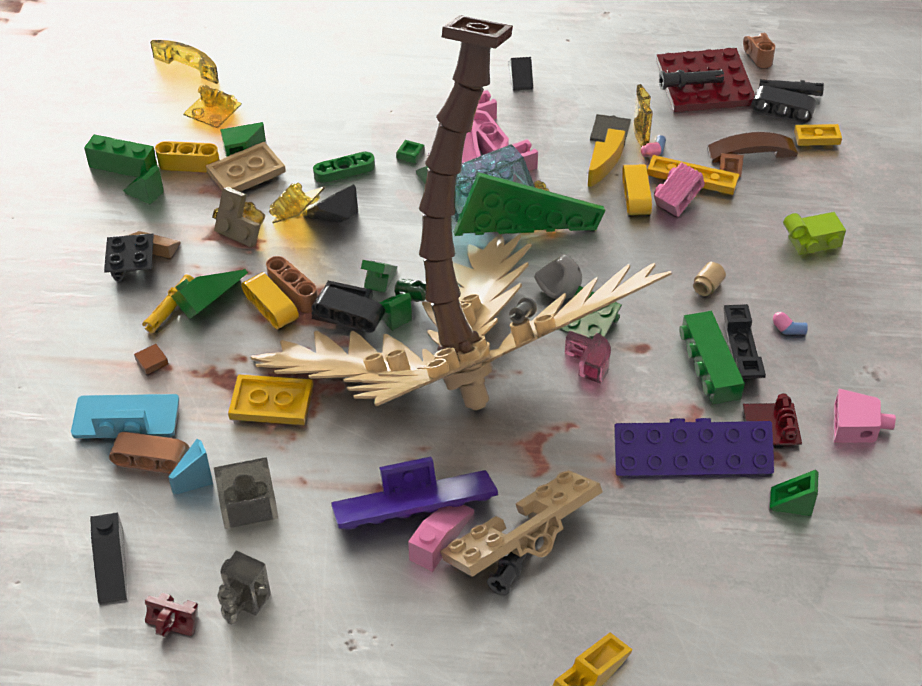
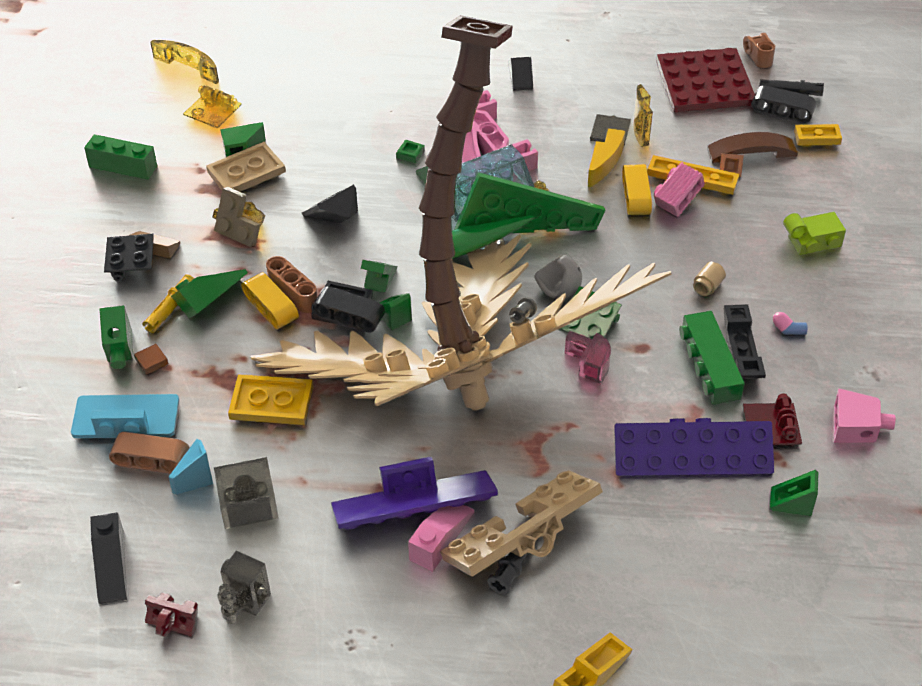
green slope [123,165,164,205] -> none
yellow beam [155,141,220,173] -> none
clear yellow hinge [269,182,325,223] -> none
green beam [313,151,375,183] -> none
dark green hinge [394,278,426,302] -> none
bright pink arm [641,135,666,157] -> none
black pin [659,69,724,90] -> none
none -> green torso [99,305,133,369]
none -> green piece [452,215,535,259]

